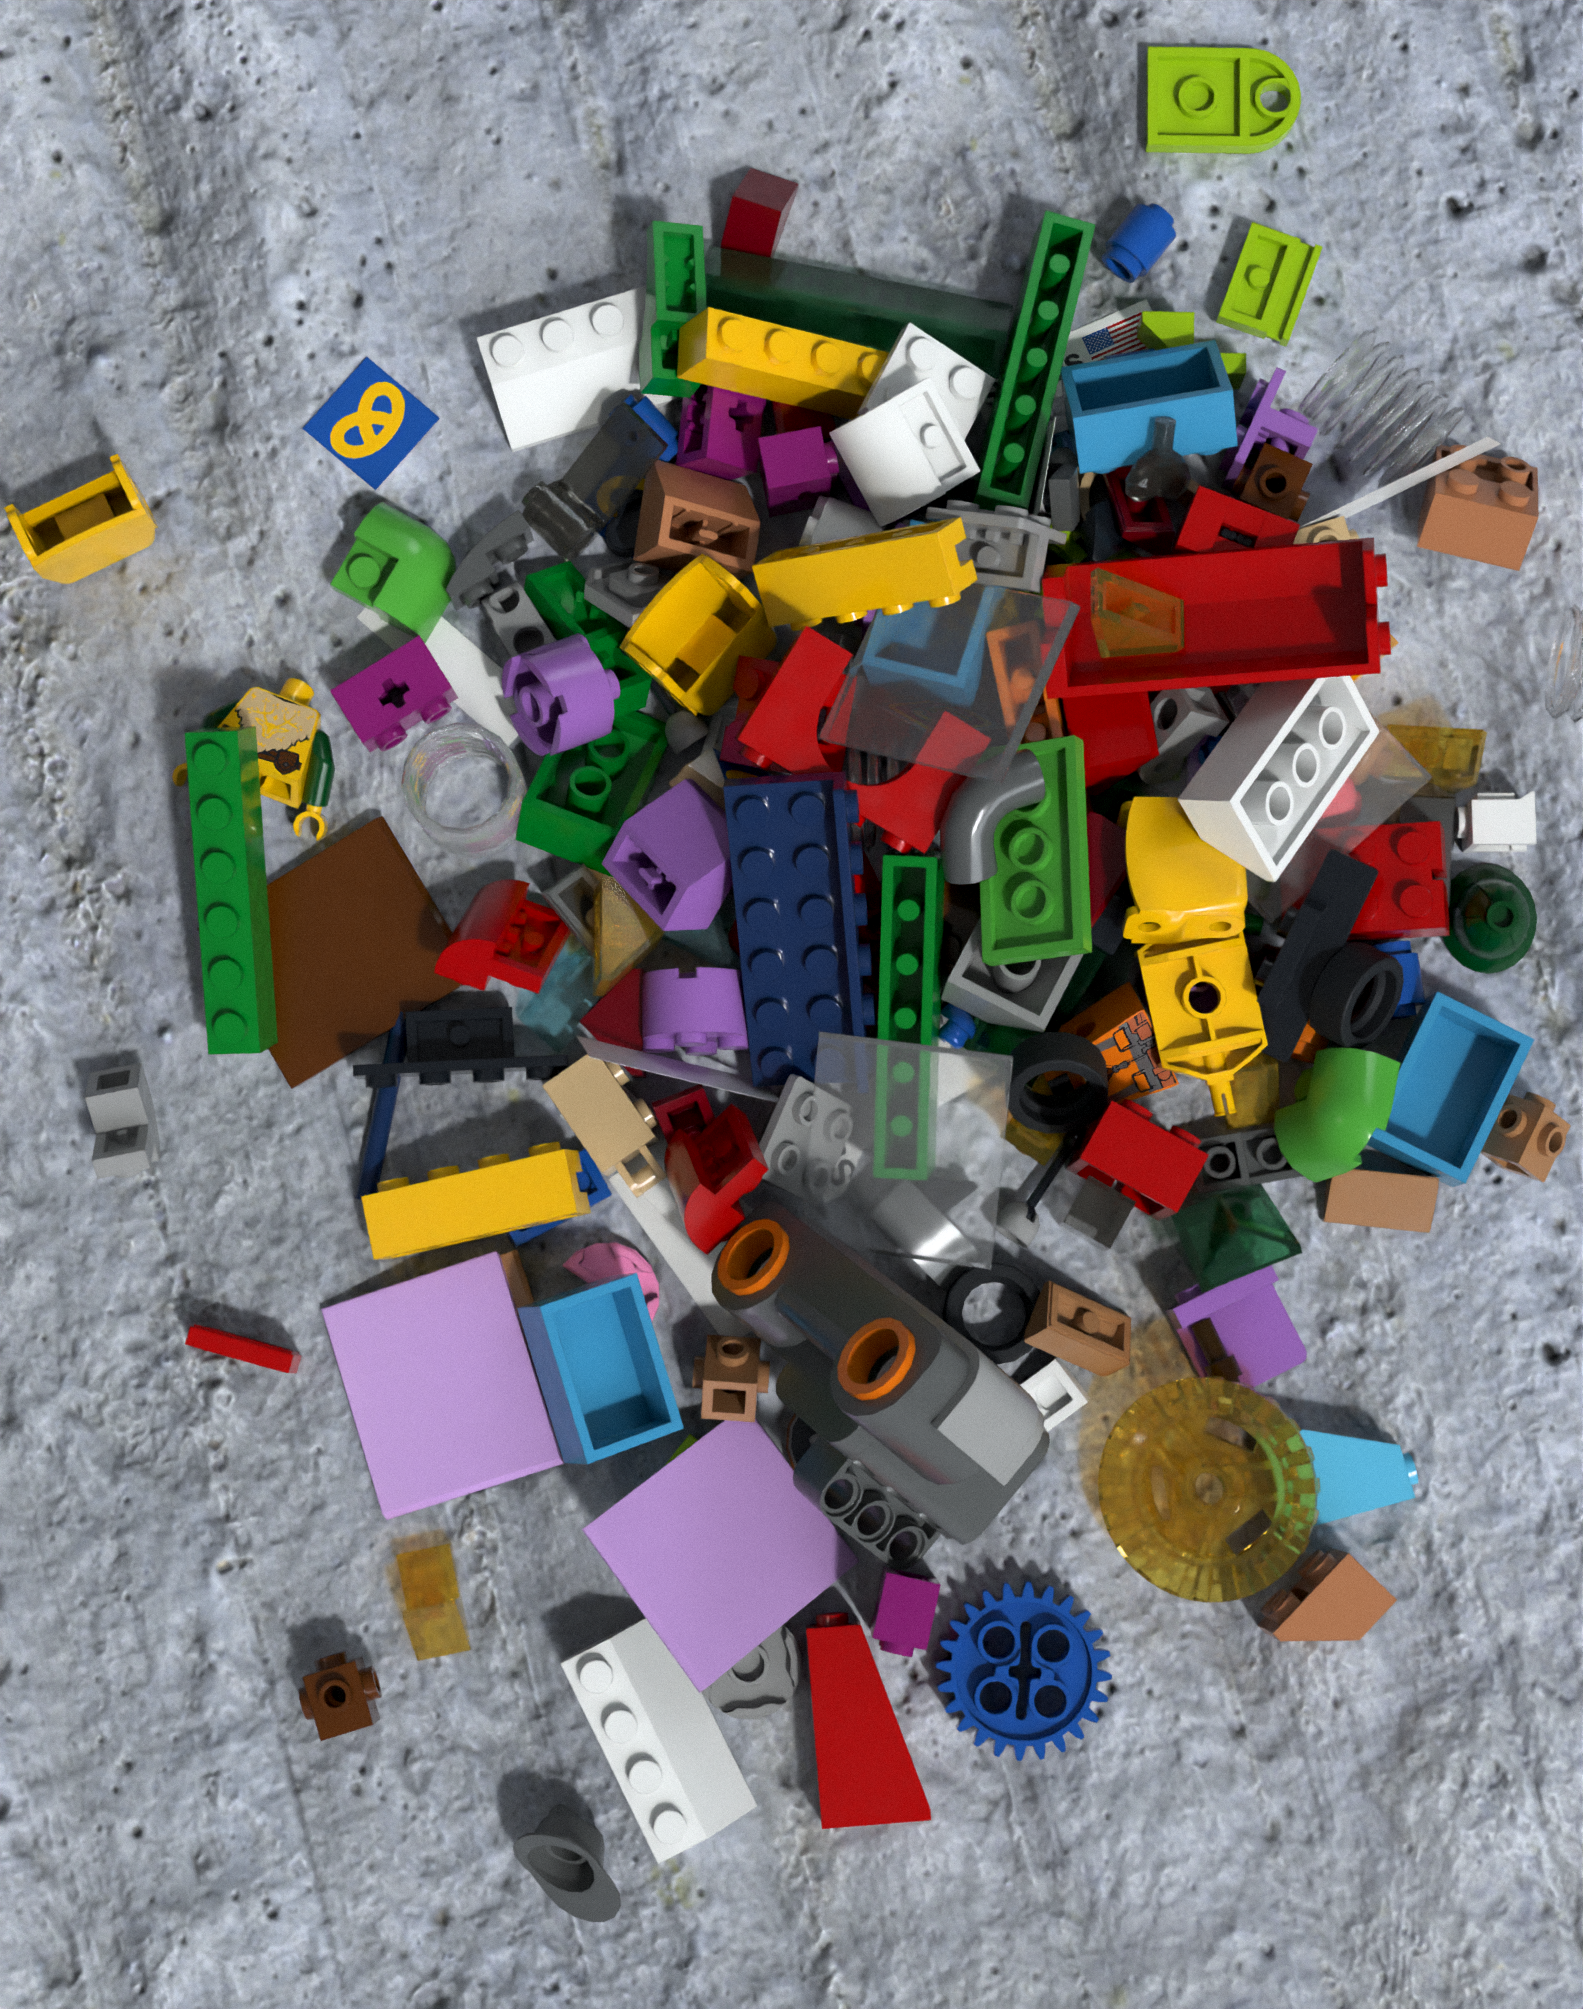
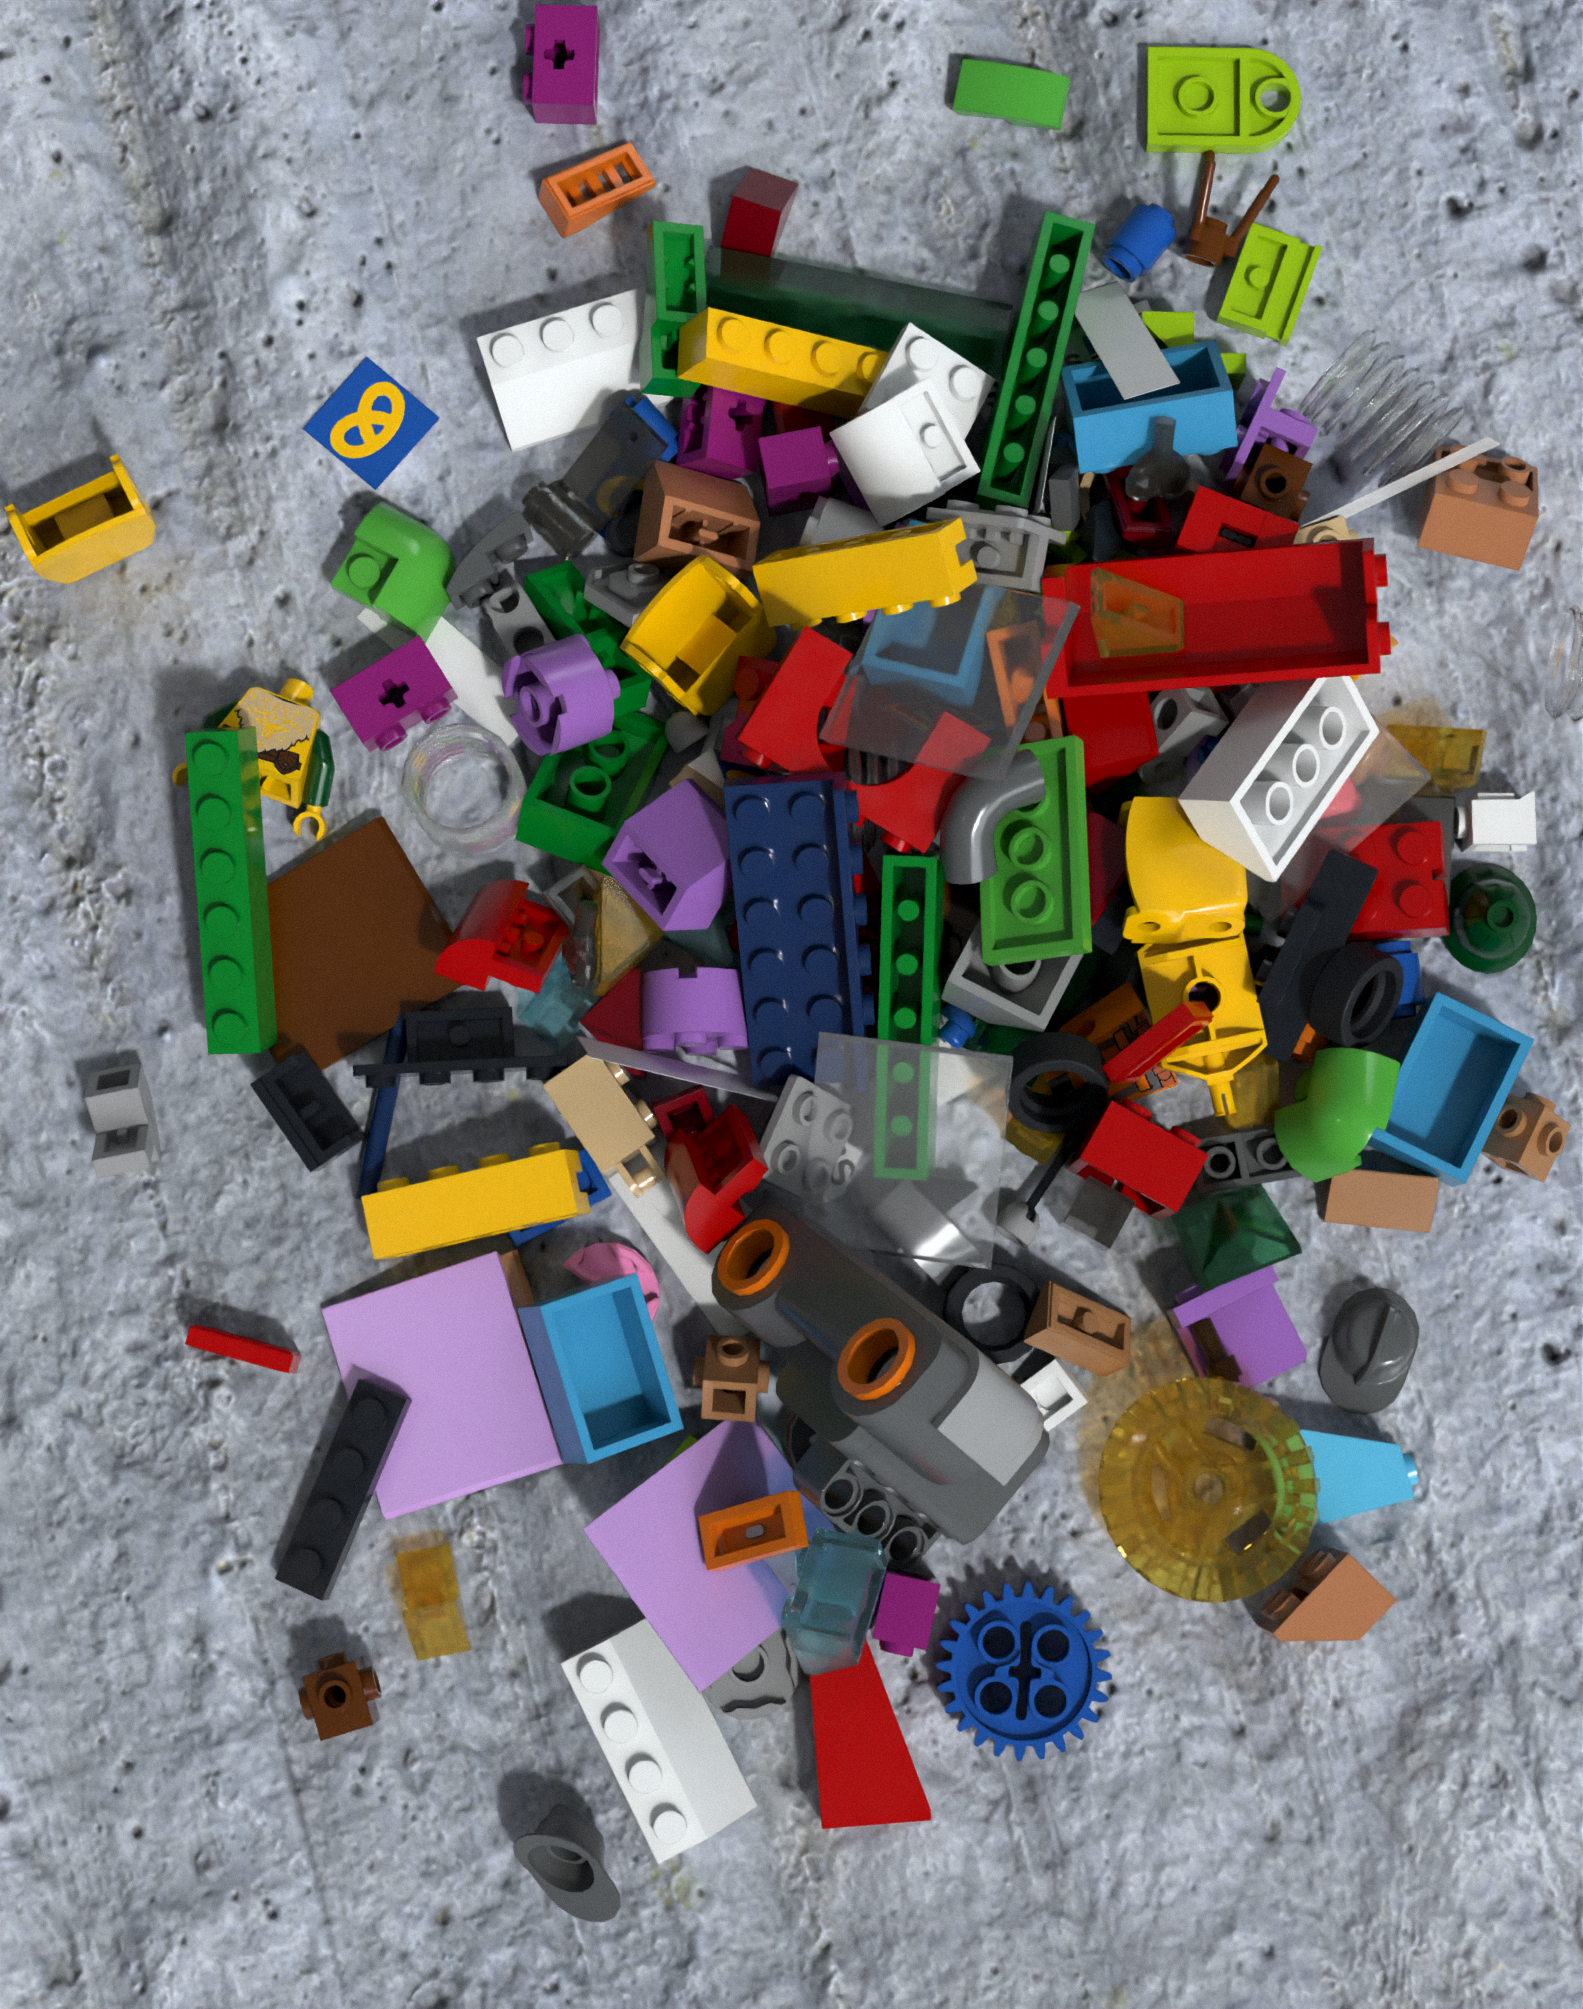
none -> black hinge [250,1051,367,1173]
none -> black plate [275,1379,412,1601]
none -> magenta brick [523,4,600,125]
none -> orange slope [539,141,656,239]
none -> clear smoke rock [562,900,599,991]
none -> orange piece [698,1490,811,1599]
none -> clear light blue slope [781,1527,888,1675]
none -> bright green slope [953,59,1071,130]
none -> white sticker [1074,282,1180,400]
none -> red tile [1102,1001,1214,1083]
none -> reddish brown plant [1181,150,1280,268]
none -> dark grey piece [1320,1288,1420,1415]

